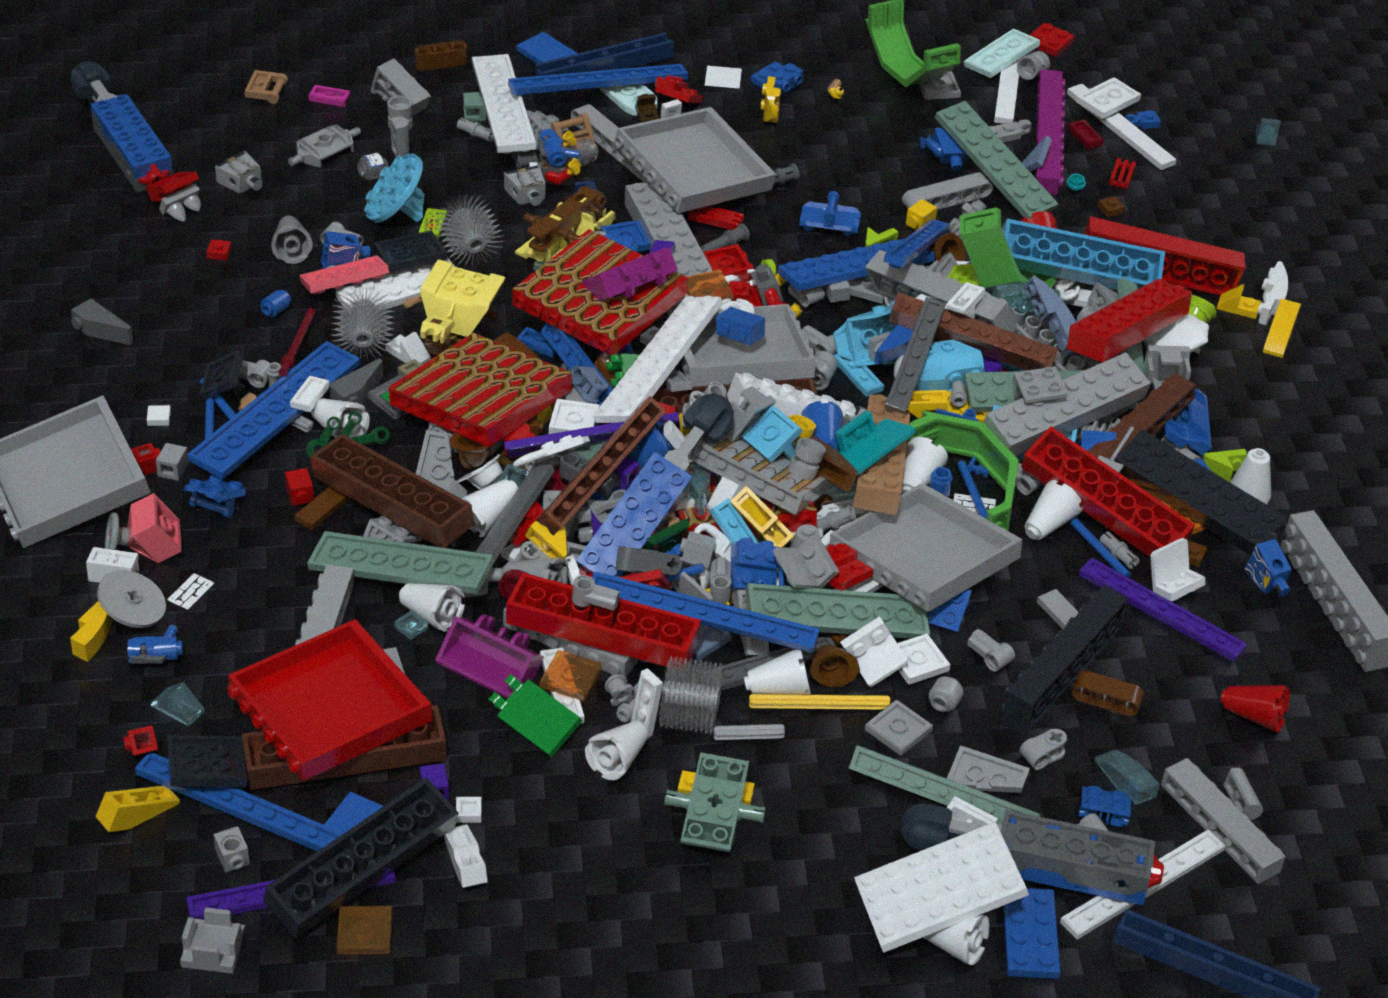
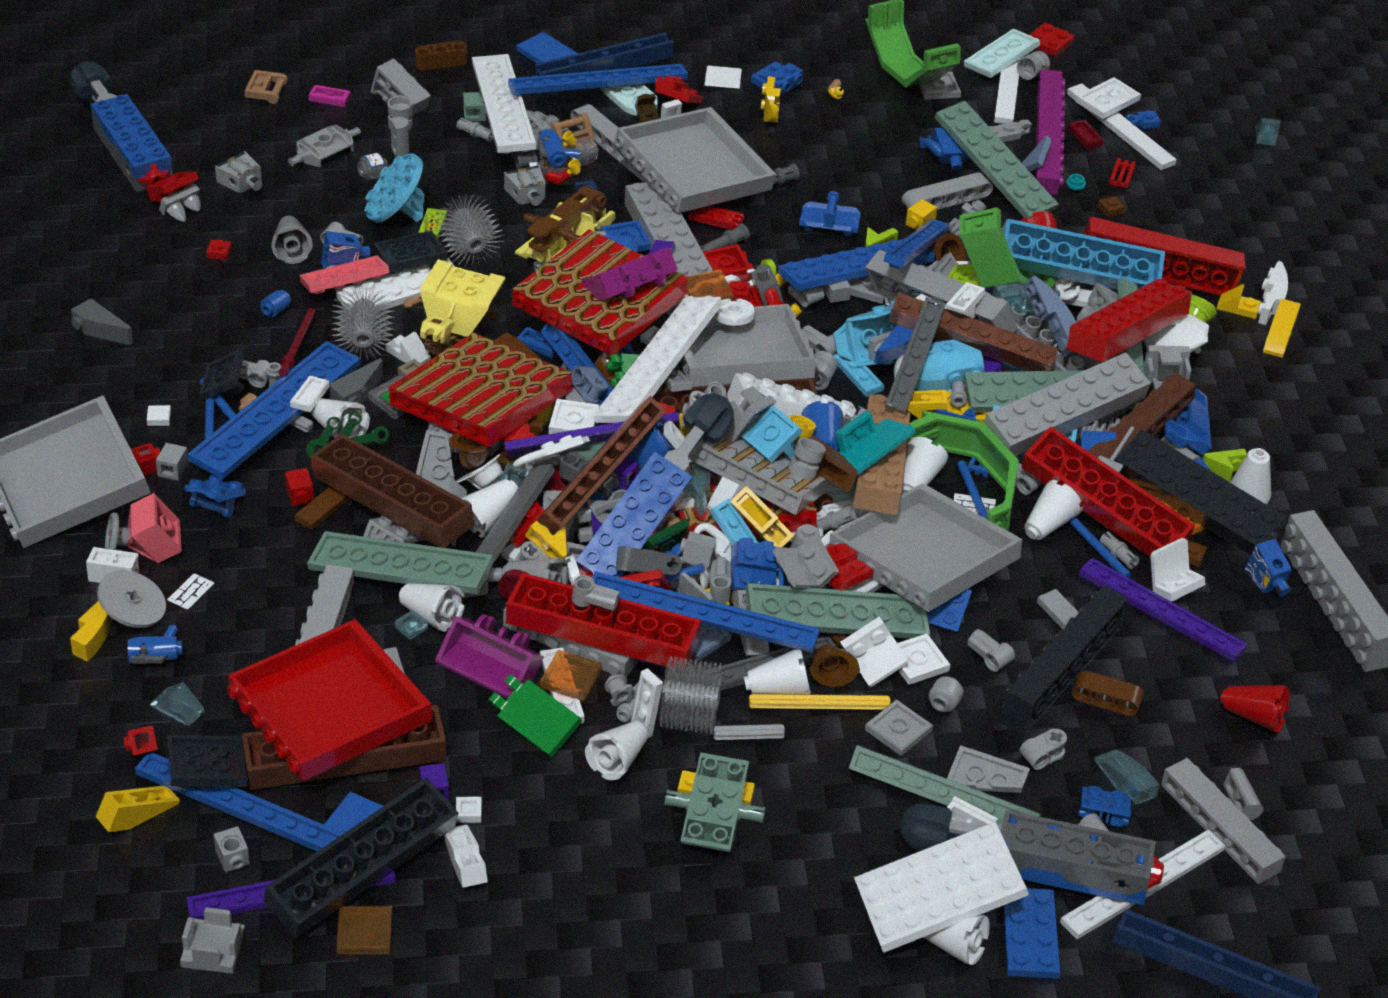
blue brick [716,307,765,345] -> none
blue brick [929,467,952,497] -> none
light grey bracket [1013,366,1067,403] -> none

